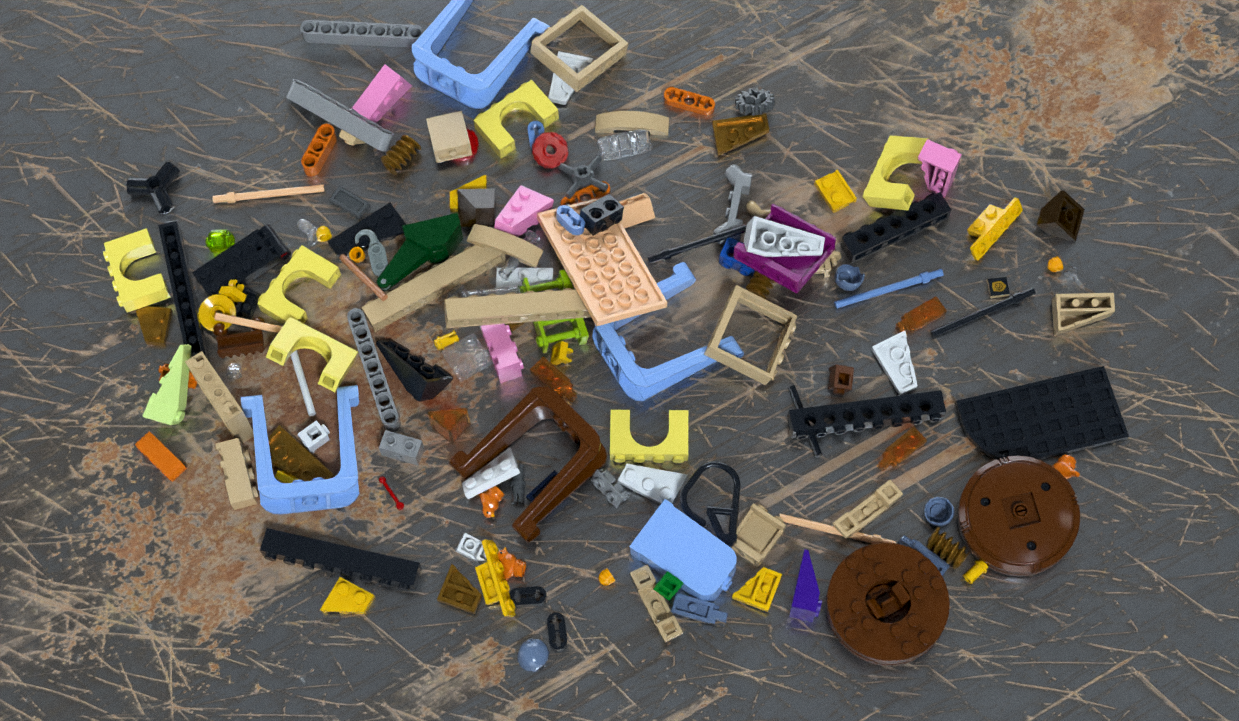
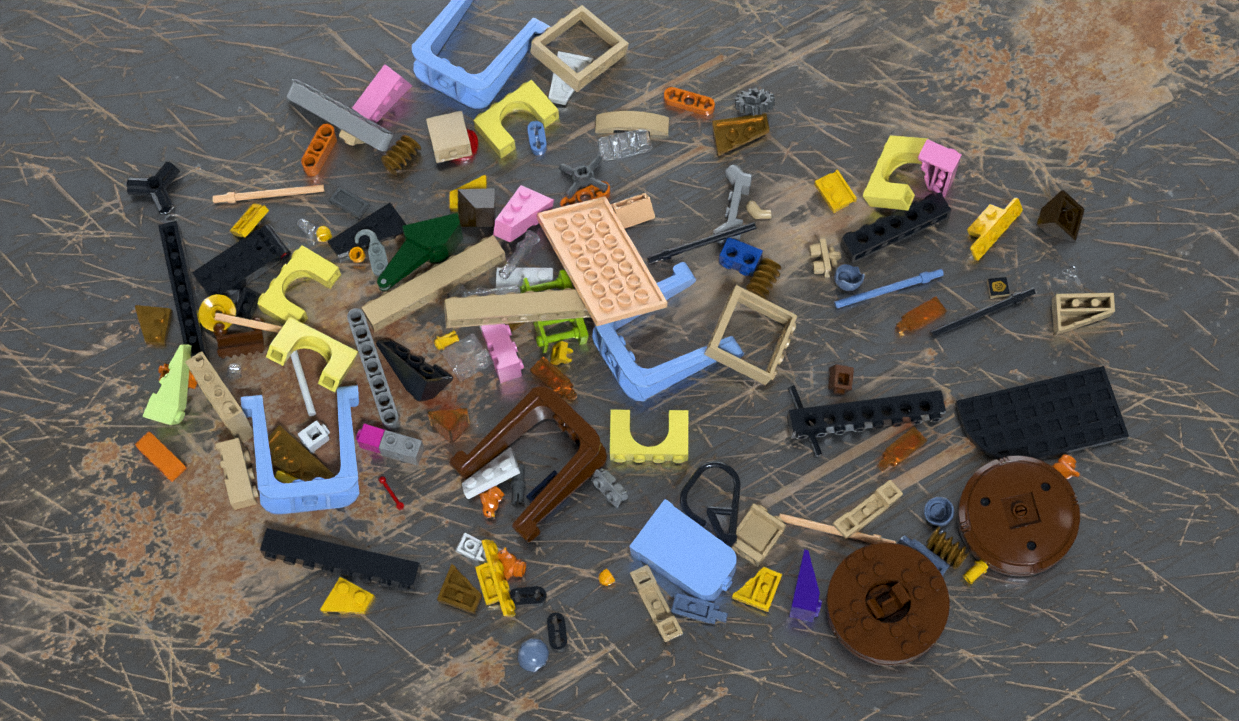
light yellow arch [103,228,171,313] -> none
clear neon green head [205,229,235,254] -> none
yellow tile [219,280,247,302] -> none
light grey beam [300,20,423,48] -> none
nougat bar [339,254,388,301] -> none
tan slope [467,224,543,268] -> none
red tile [532,132,568,169] -> none
medium blue beam [556,205,585,235] -> none
black brick [580,194,624,236] -> none
white wing [617,464,688,505] -> none
green slope [653,571,684,601] -> none
magenta panel [734,204,836,293] -> none
white wedge [744,216,825,257] -> none
white wing [871,331,918,396] -> none
light orange hinge [1048,256,1064,273] -> none
none -> yellow plate [229,204,269,238]
none -> dark pink brick [356,424,385,454]

